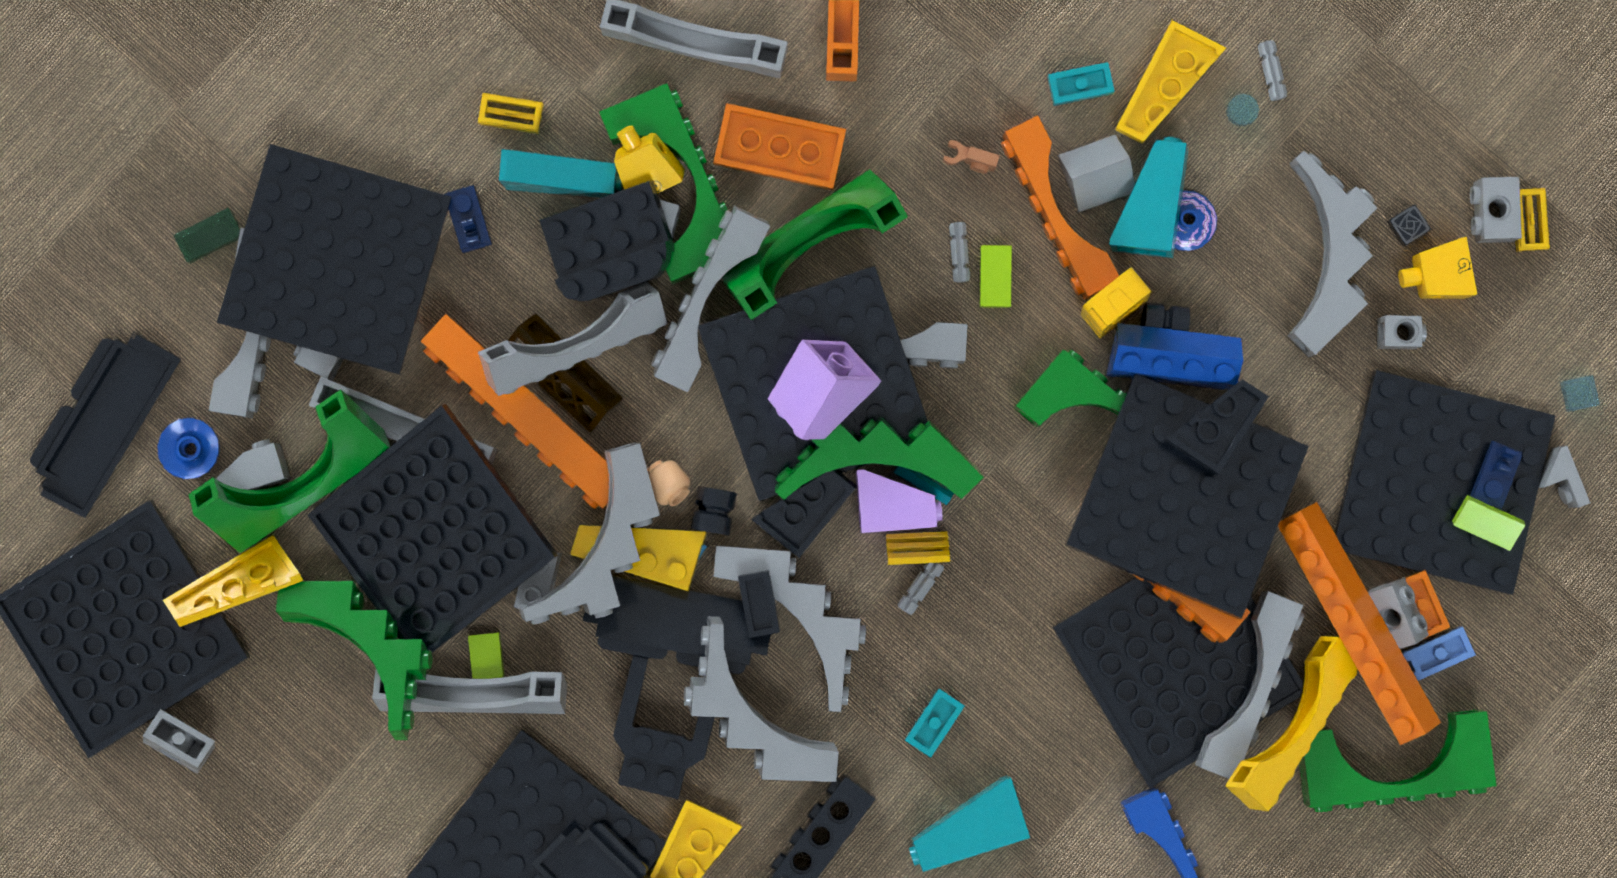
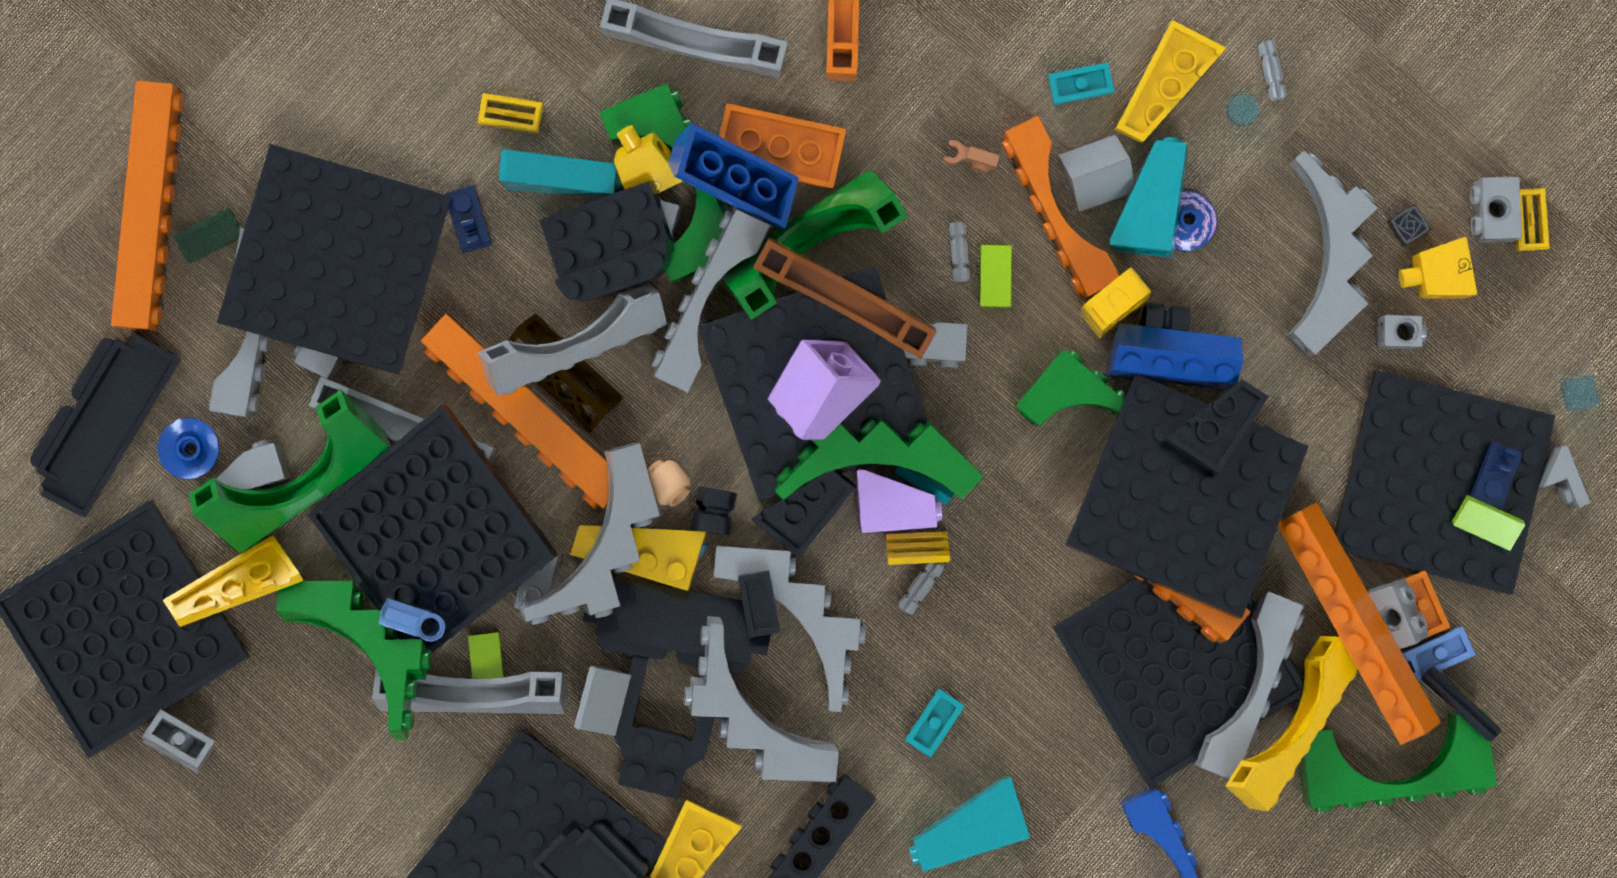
none -> orange brick [111,81,184,332]
none -> medium blue piece [378,598,445,642]
none -> light grey slope [574,665,631,736]
none -> blue slope [668,123,799,231]
none -> dark orange arch [753,237,937,359]
none -> black axle [1421,666,1501,742]

